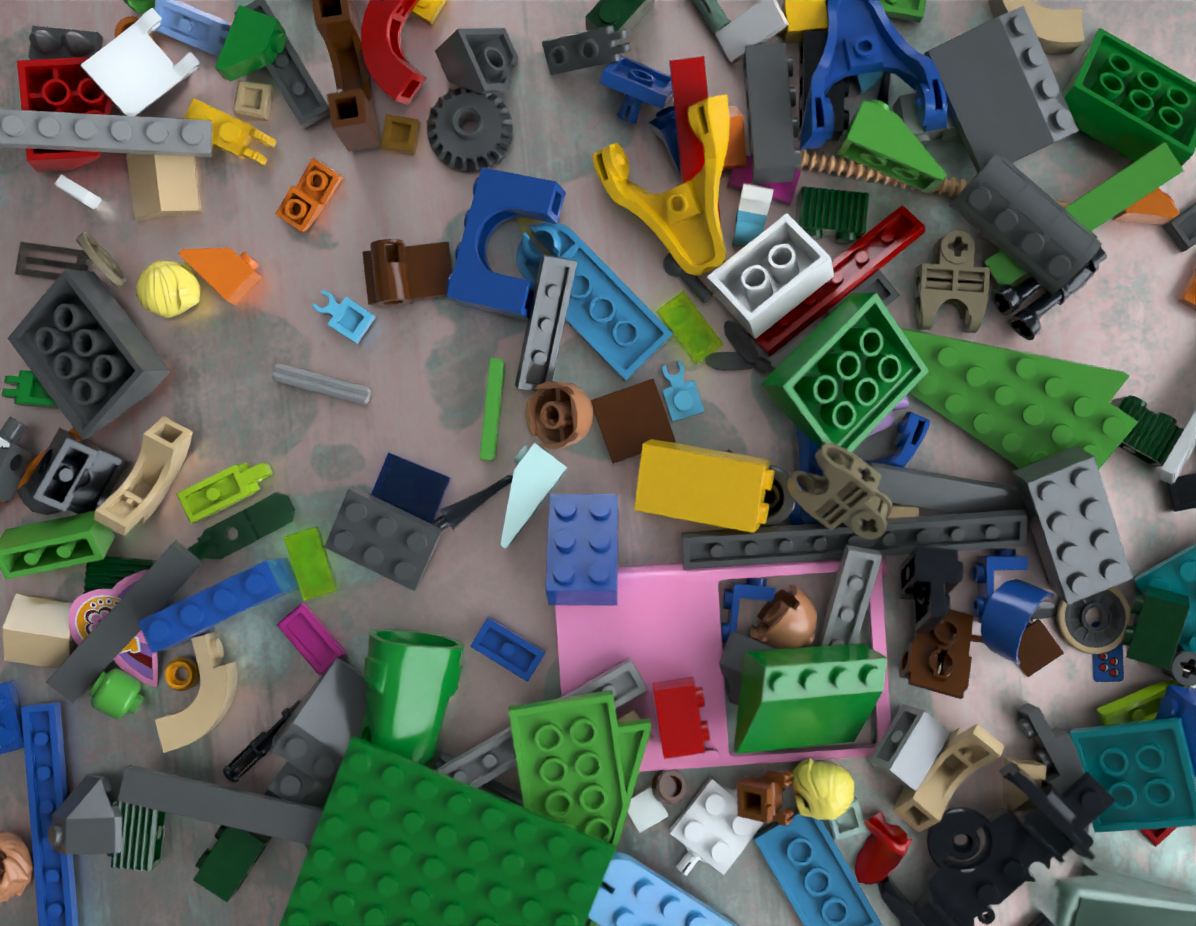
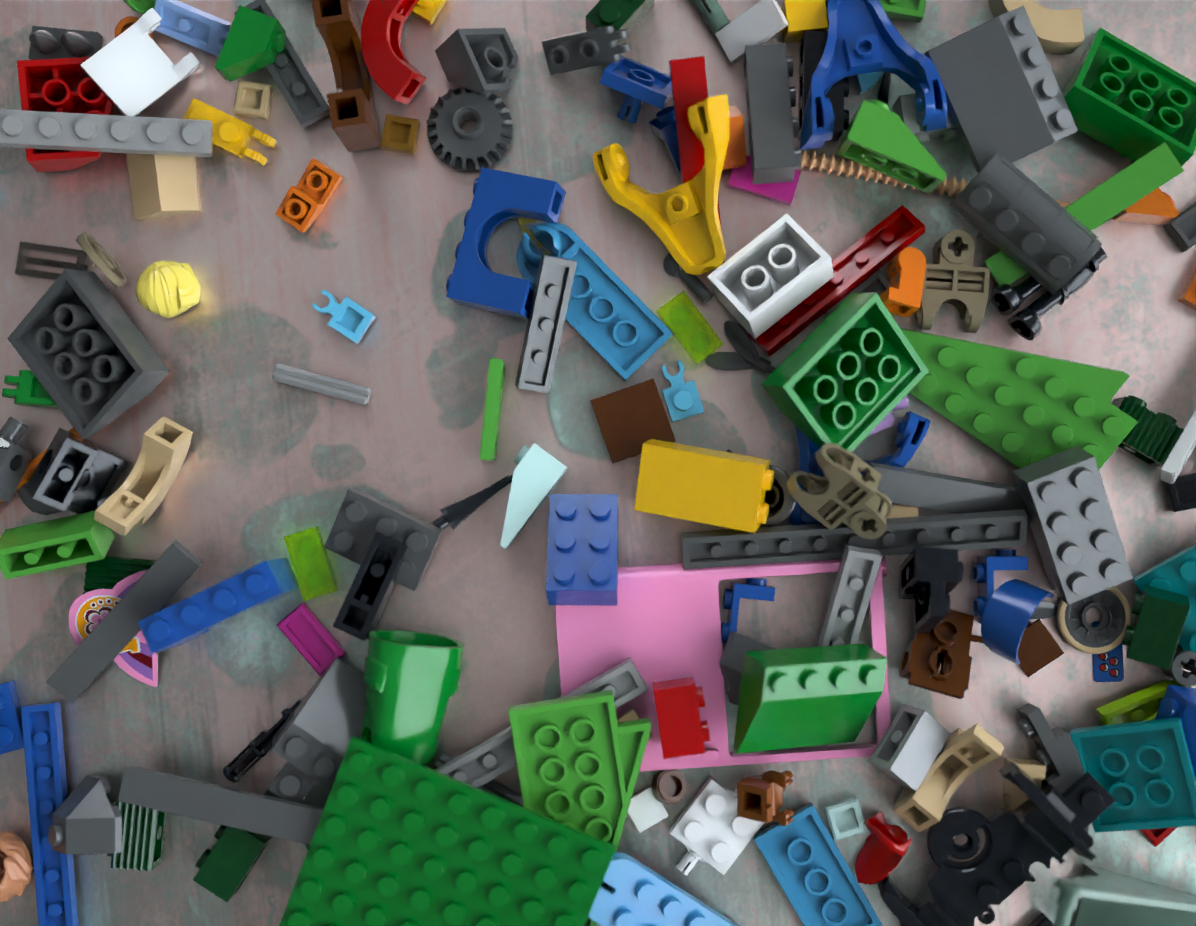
tan slope [2,594,77,669] -> none
white tile [55,174,102,209] -> none
bright green head [88,668,144,719] -> none
tan arch [155,632,238,753] -> none
light orange plate [165,657,200,691] -> none
lime hinge [176,462,274,524] -> none
orange slope [178,248,263,306] -> none
clear green piece [187,492,296,560] -> none
reddish brown piece [362,239,452,307] -> none
clear blue tile [371,453,451,524] -> none
blue plate [470,617,546,682] -> none
nougat cylinder [525,381,594,450] -> none
leg [732,182,774,247] -> none
nougat cylinder [750,585,817,649] -> none
light yellow hair [790,758,855,820] -> none
dark green brick [795,186,869,244] -> none
none -> black slope [333,532,408,641]
none -> orange leg [879,247,926,318]

